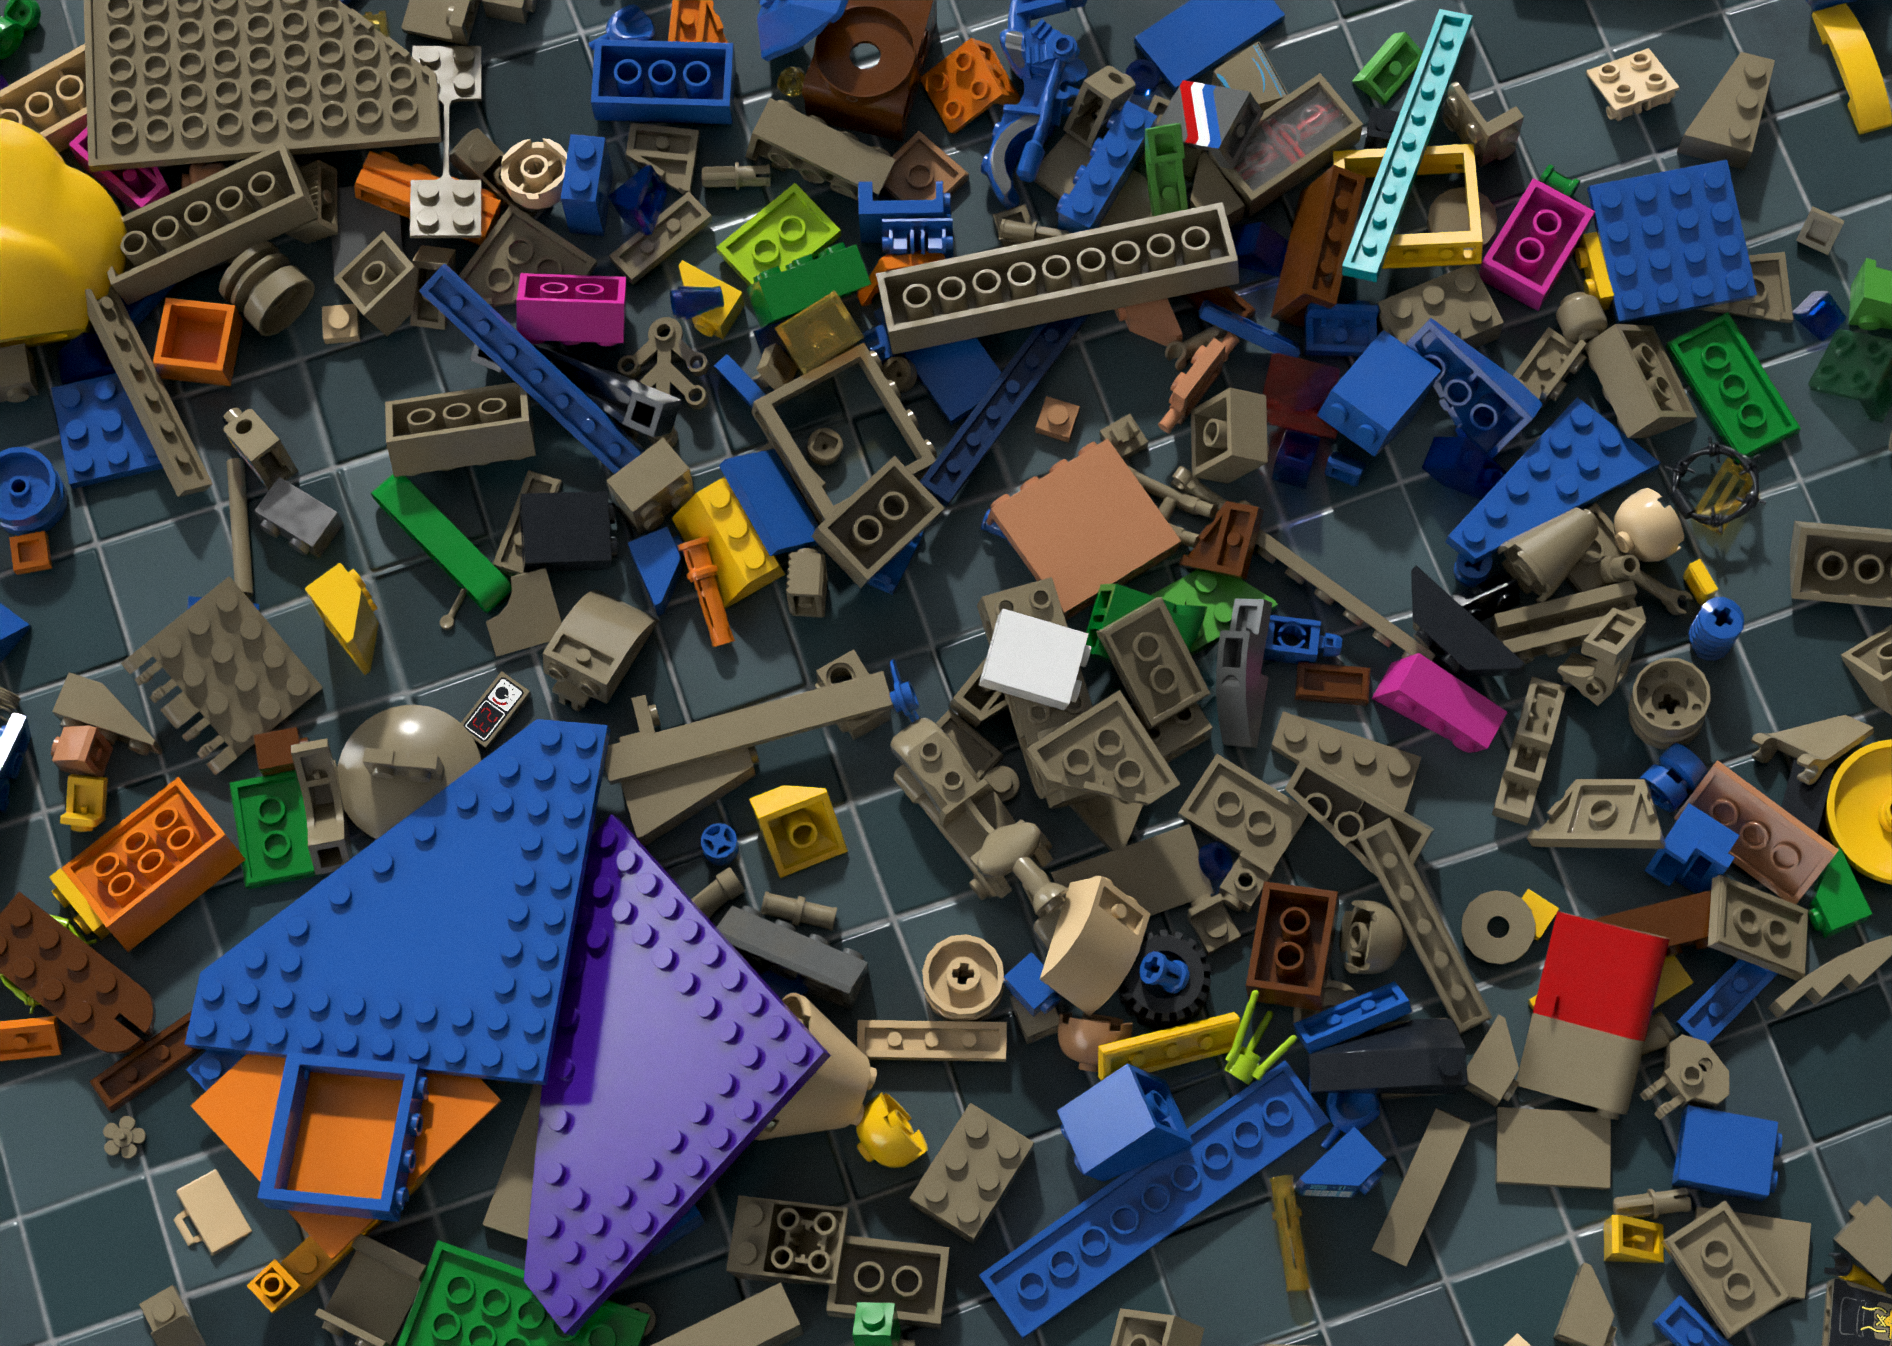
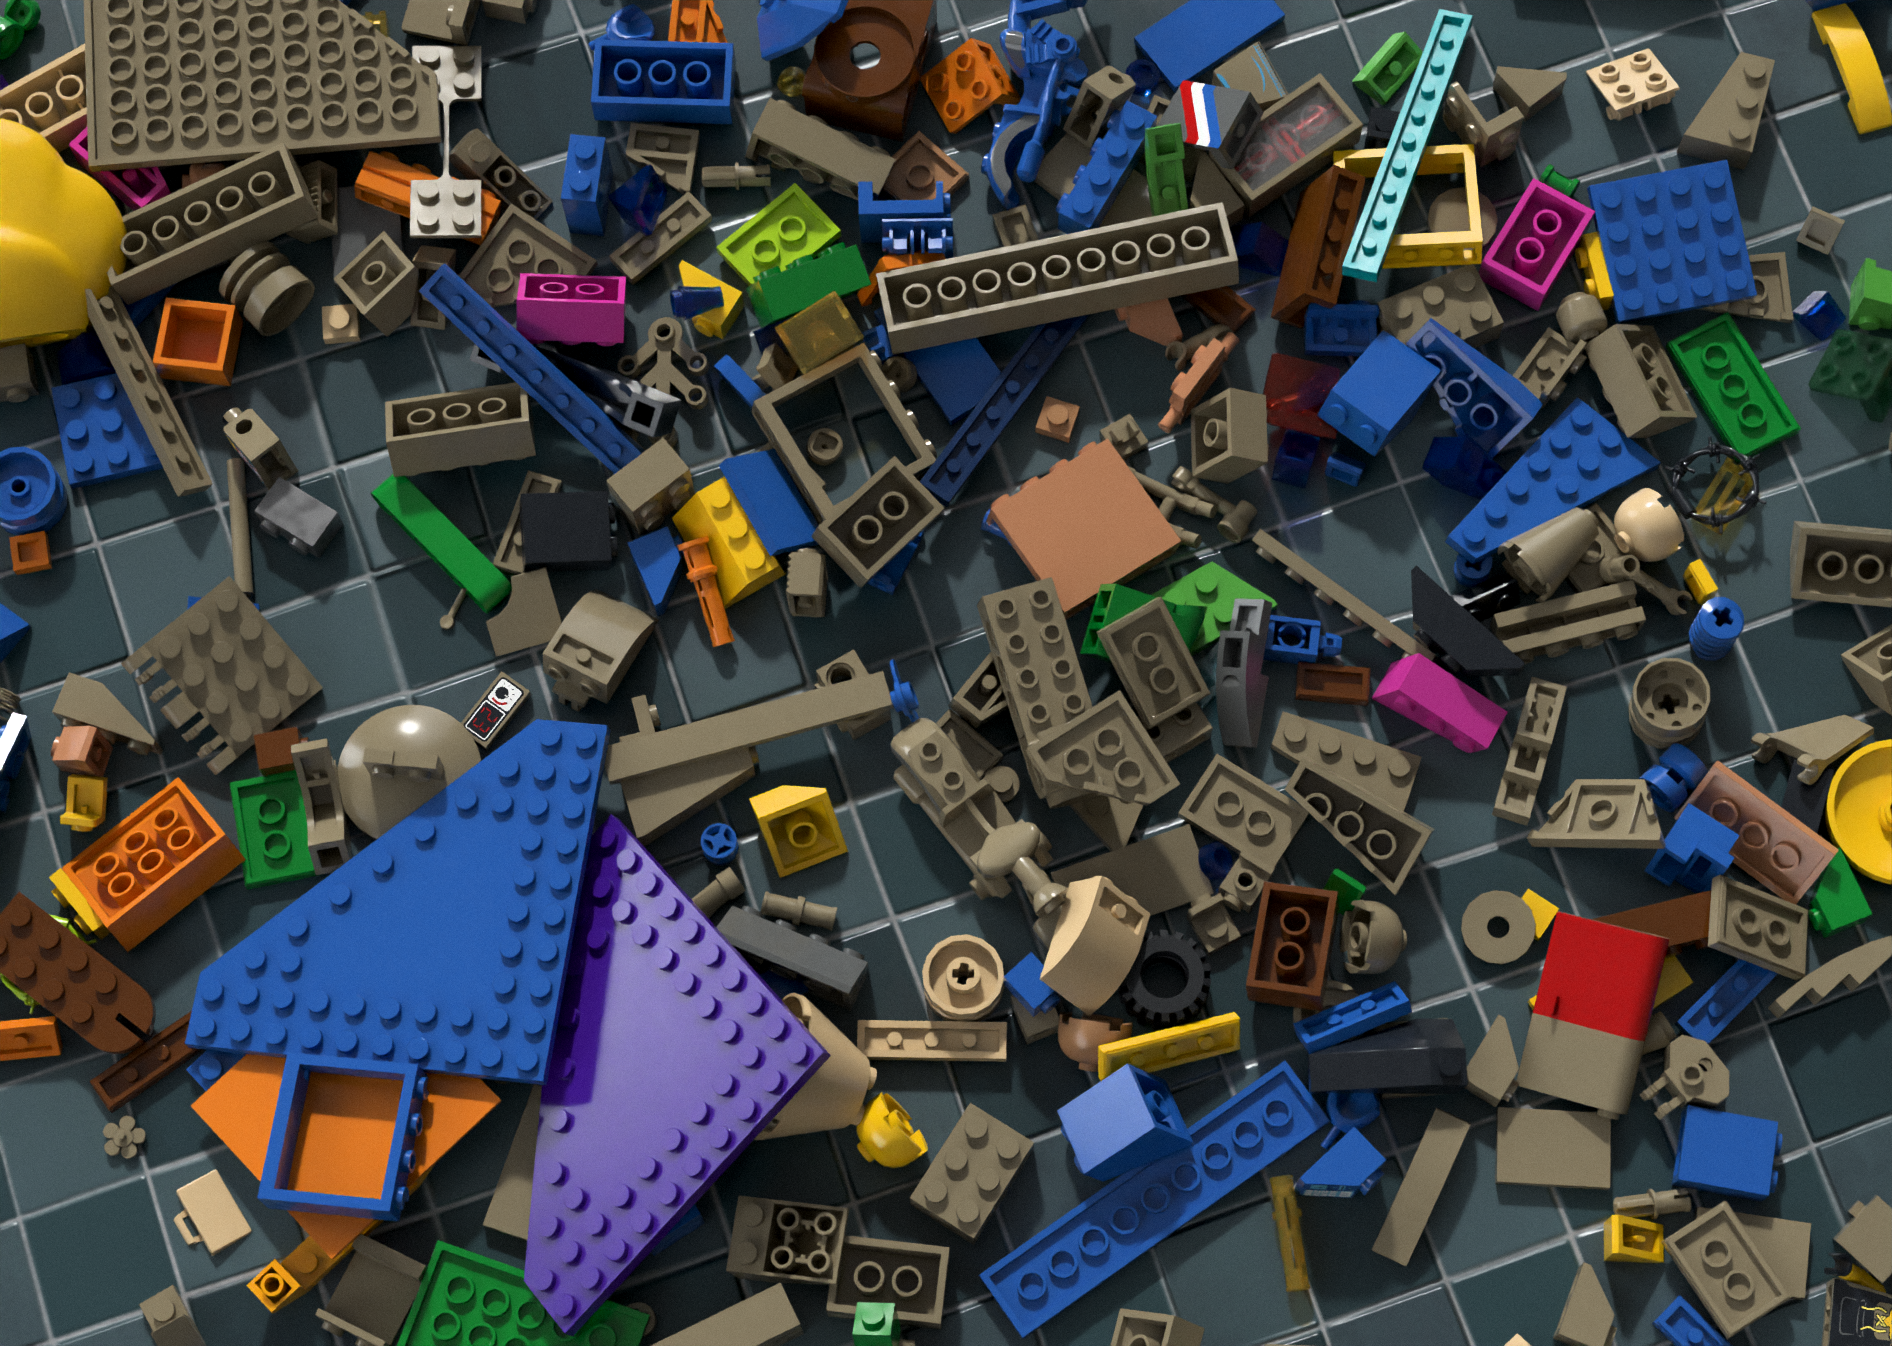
yellow slope [304,563,379,675] -> none
tan cylinder [500,138,567,210] -> none
white brick [979,609,1091,710] -> none
dark tan axle [999,219,1069,244] -> none
blue bush [1140,951,1190,994] -> none
reddish brown wing [1179,501,1264,579] -> none
blue tile [1198,299,1300,363] -> none
lime plant [1224,990,1297,1085] -> none
dark tan tile [1356,818,1492,1034] -> none
dark tan tile [1557,607,1646,706] -> none
none -> green slope [1323,868,1366,916]
none -> dark tan slope [1493,66,1567,122]

